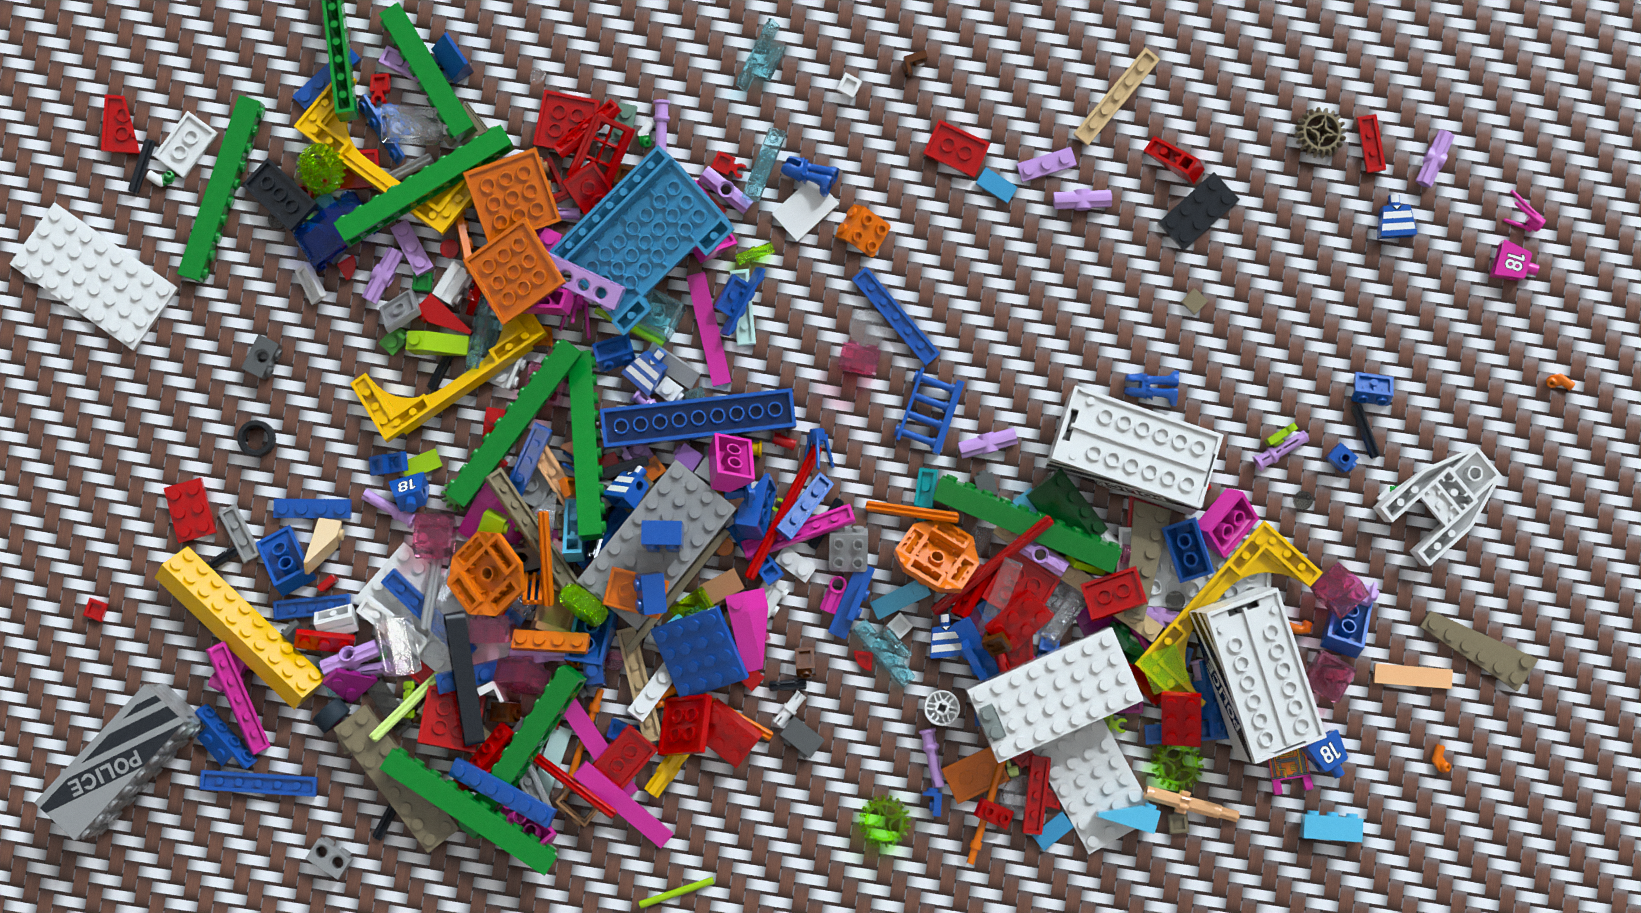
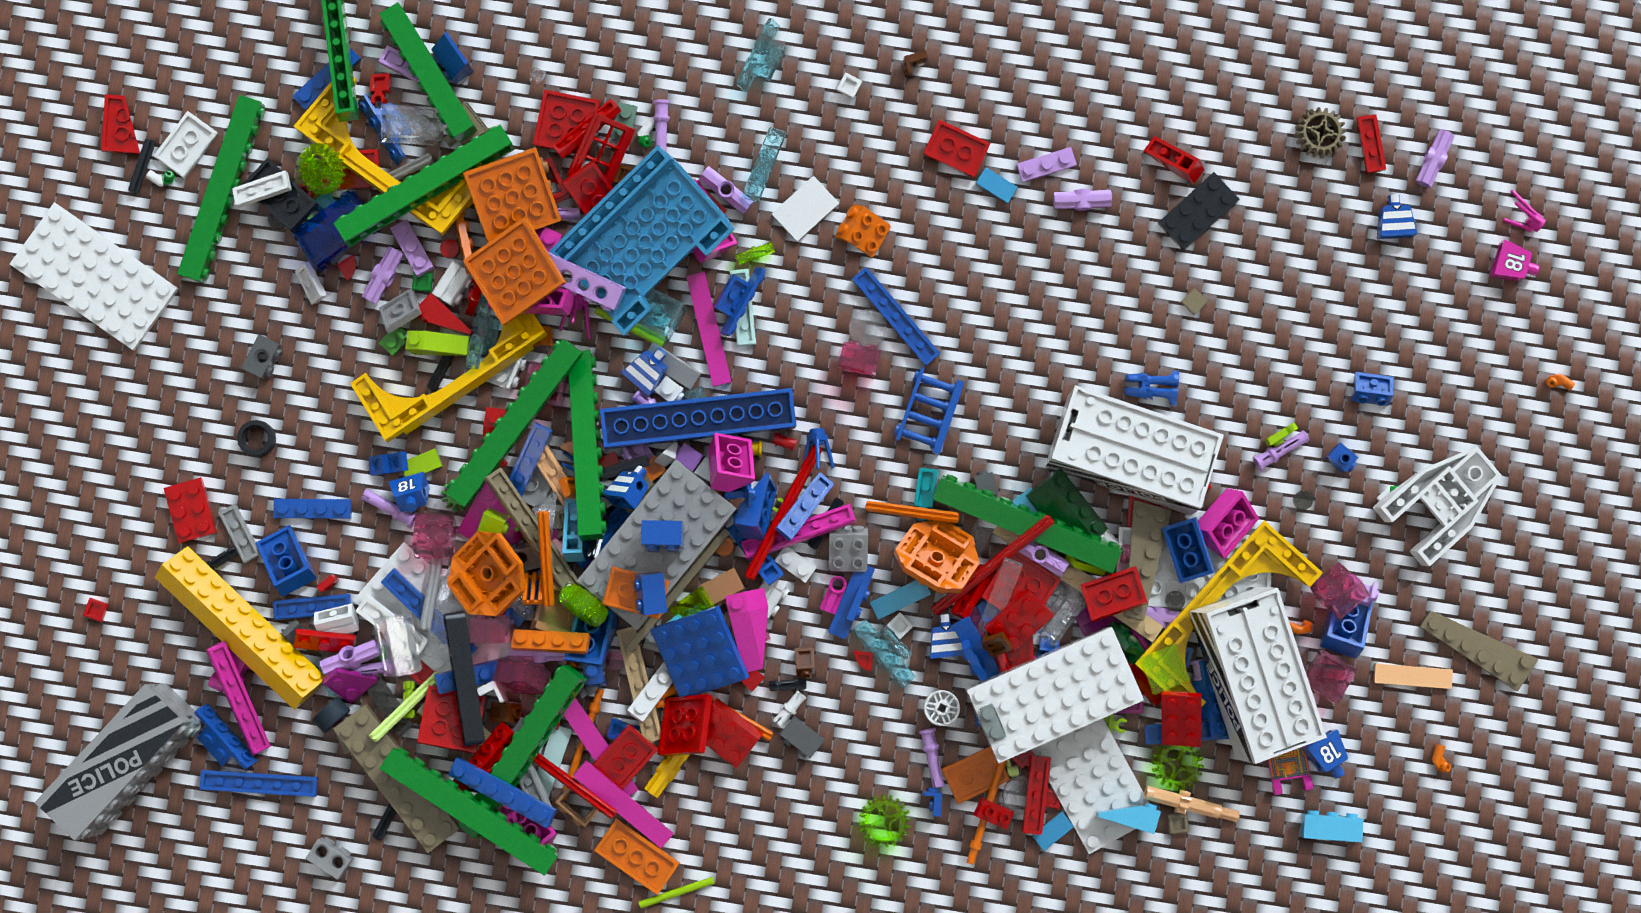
slope [304,518,345,575] -> none
blue bracket [592,333,636,372] -> none
red plate [711,150,747,179] -> none
blue piece [781,156,839,197] -> none
lavender piece [958,428,1018,459] -> none
tan plate [1073,48,1160,147] -> none
black axle [1351,404,1380,459] -> none
none -> white plate [232,171,291,208]
none -> orange plate [594,818,680,895]
none -> white slope [654,442,678,467]

